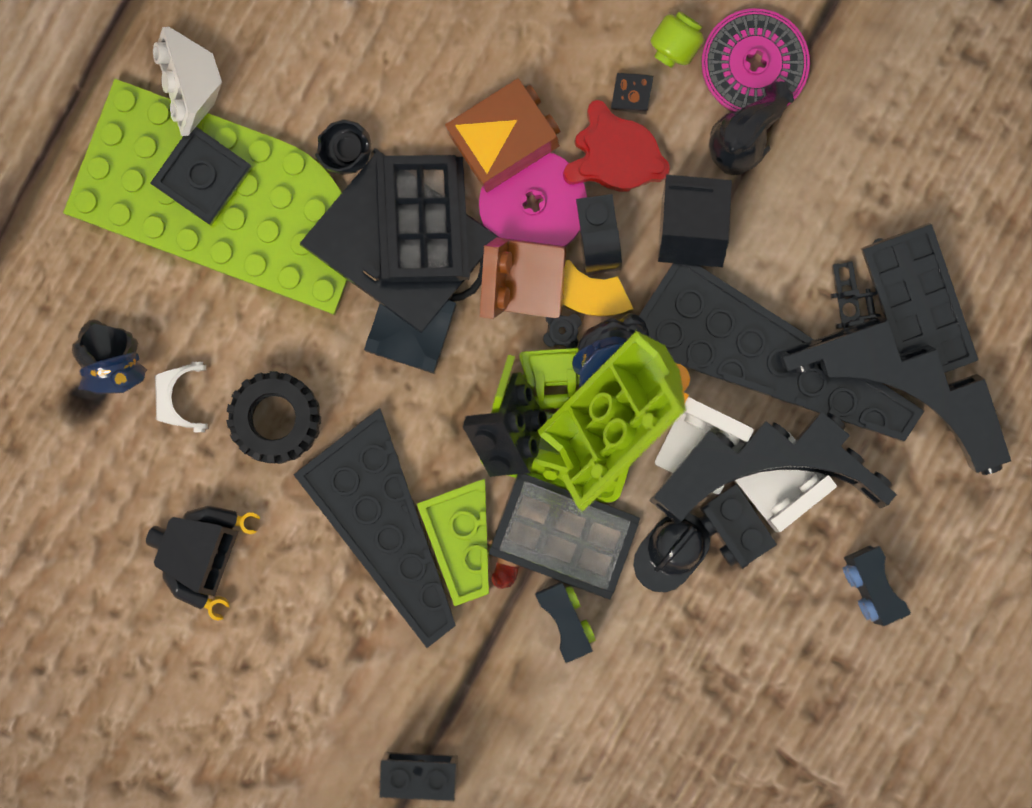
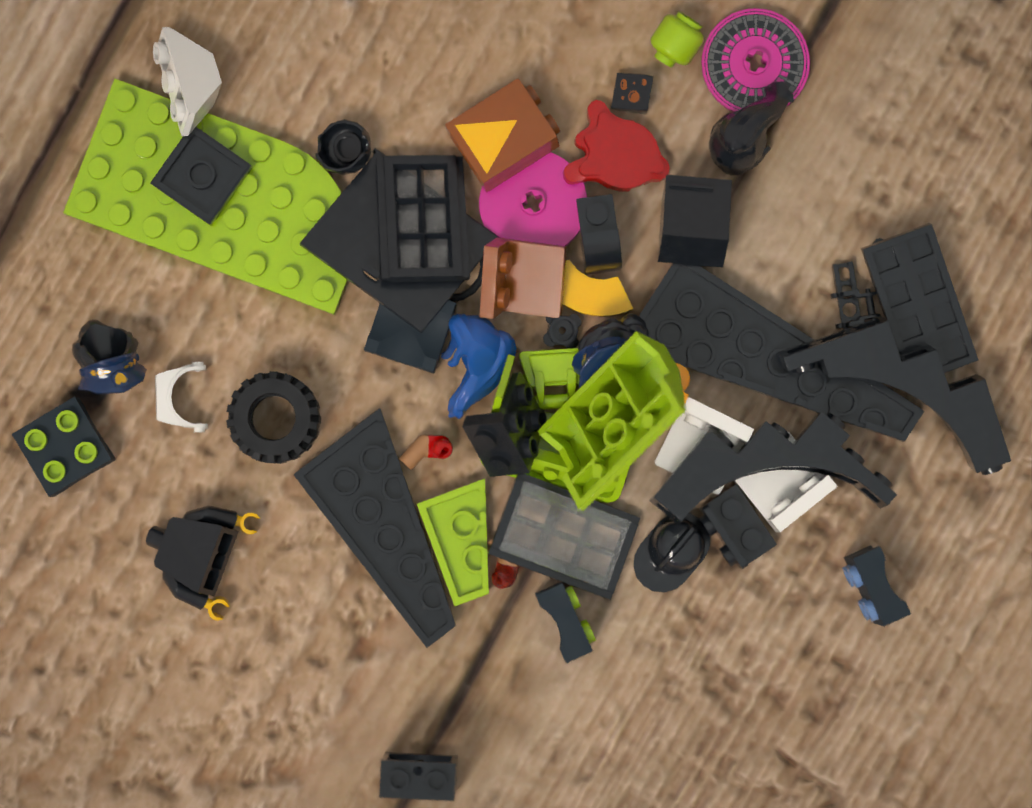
none -> black brick [12,396,116,497]
none -> arm [398,435,453,471]
none -> blue piece [441,314,517,419]

